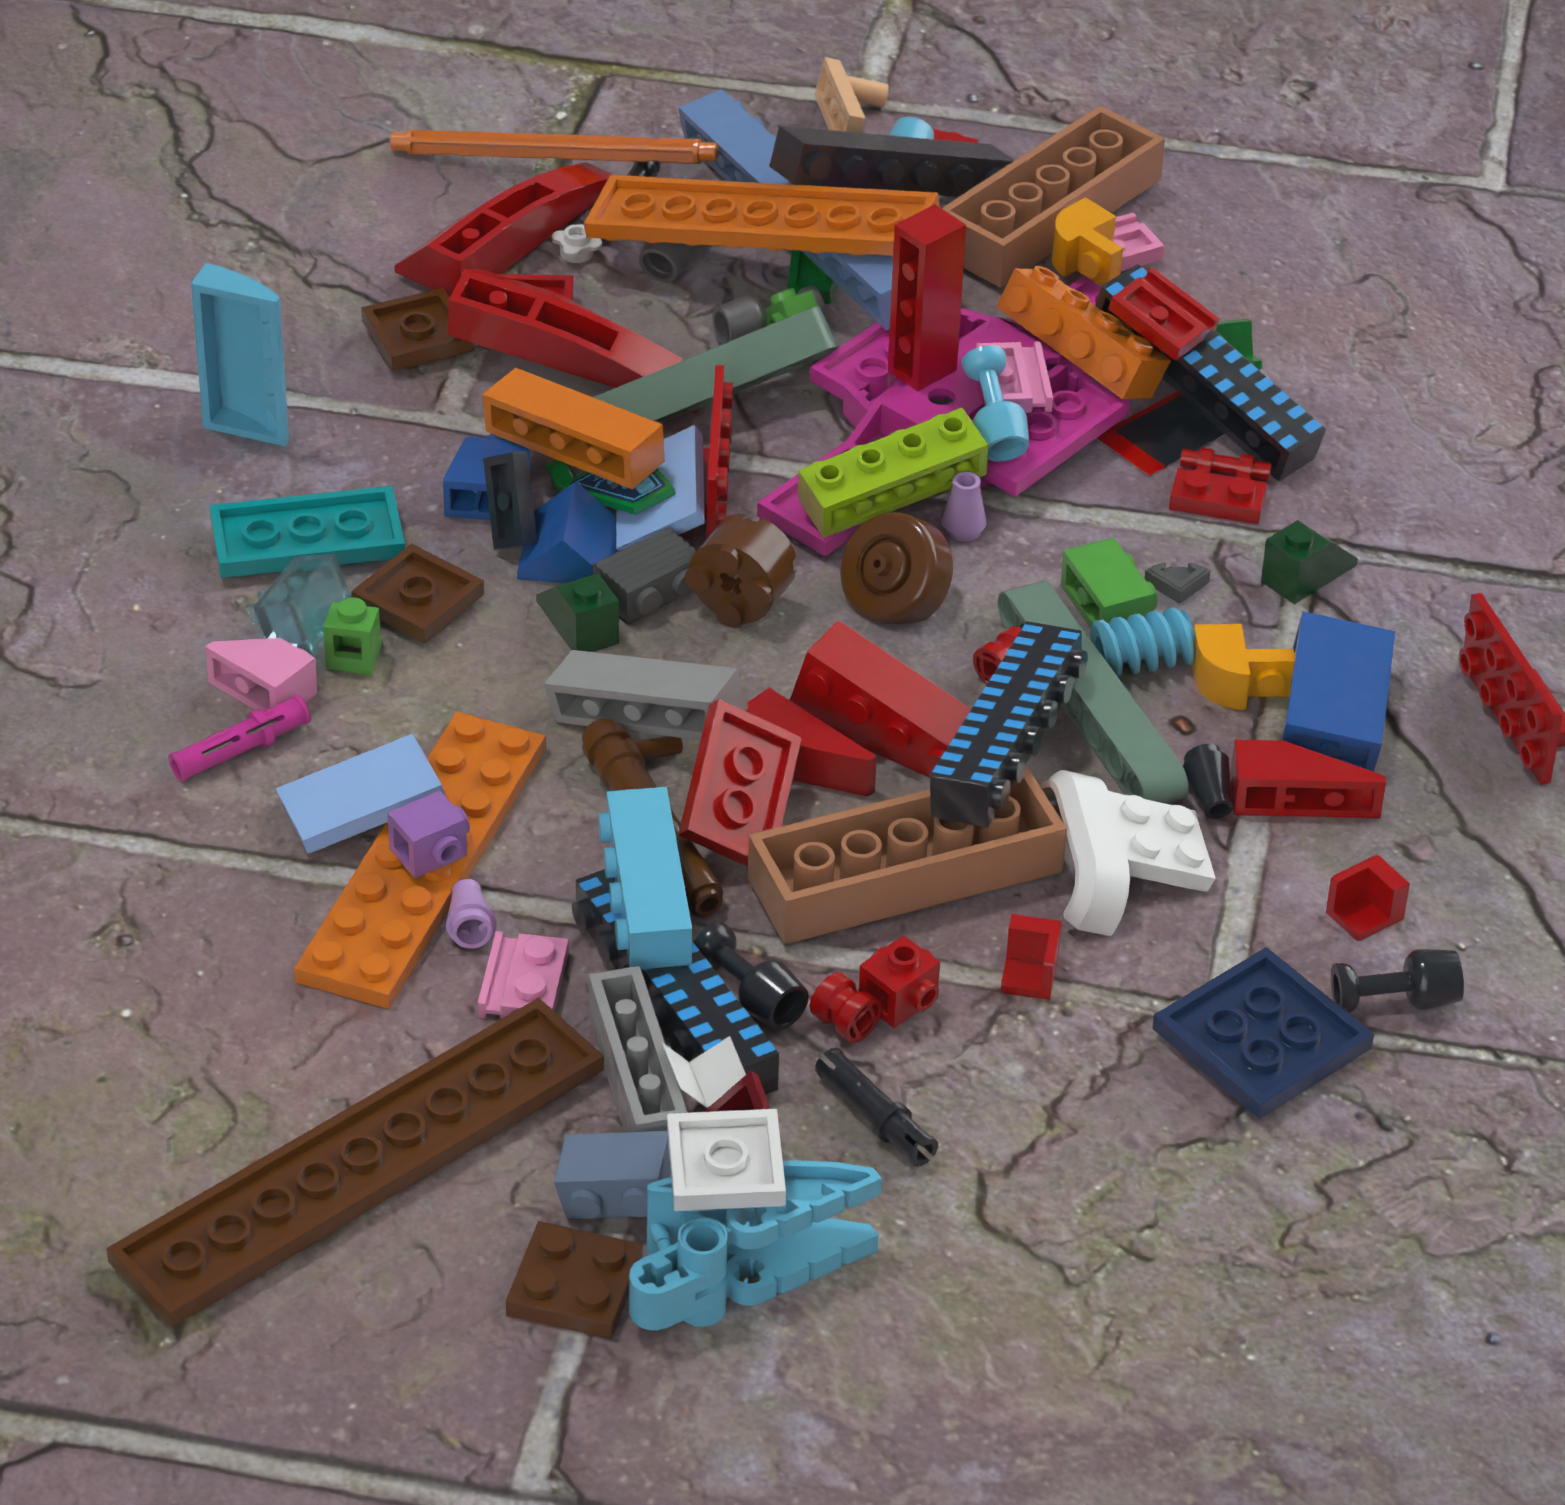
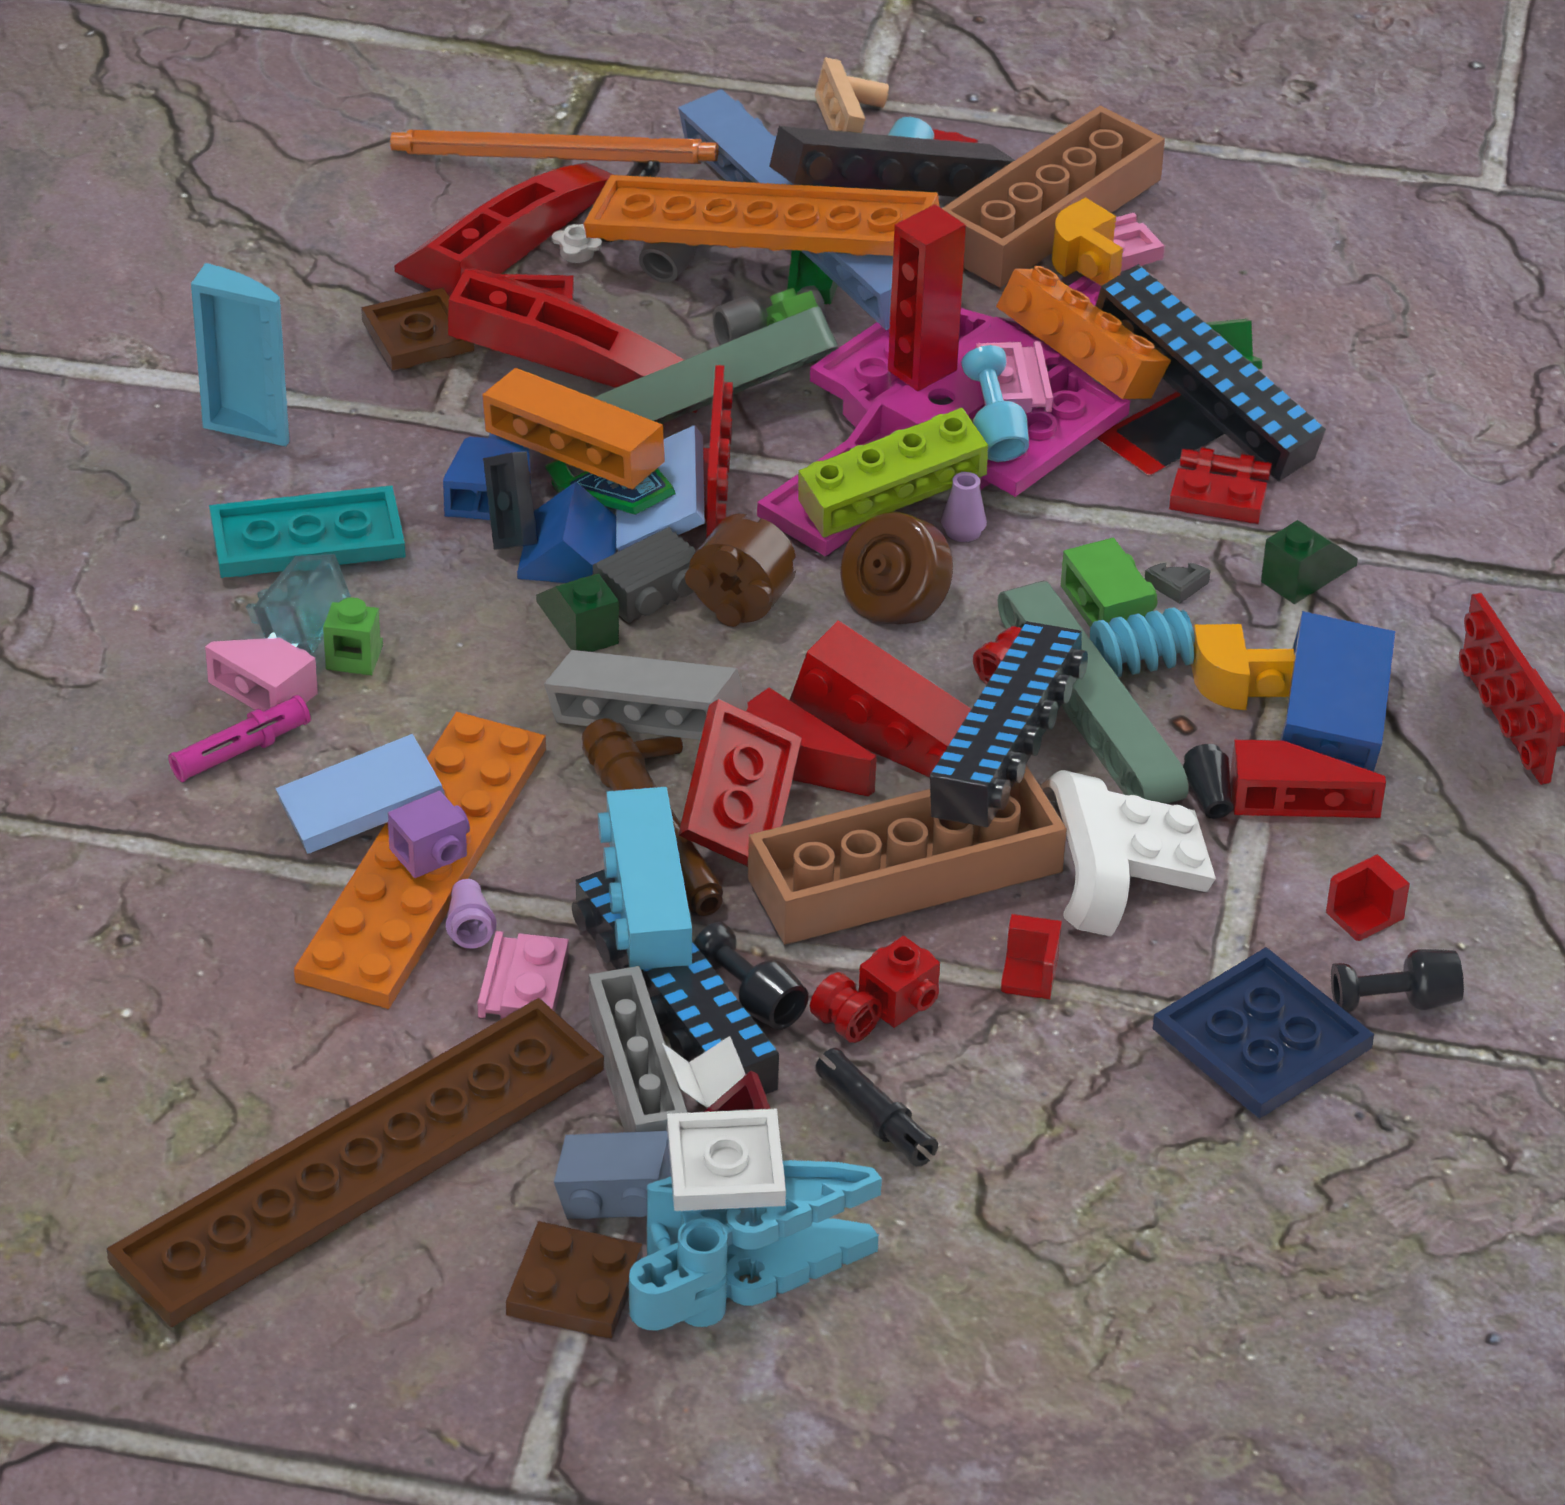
reddish brown plate [351,543,484,643] -> none
red plate [1108,267,1220,361] -> none

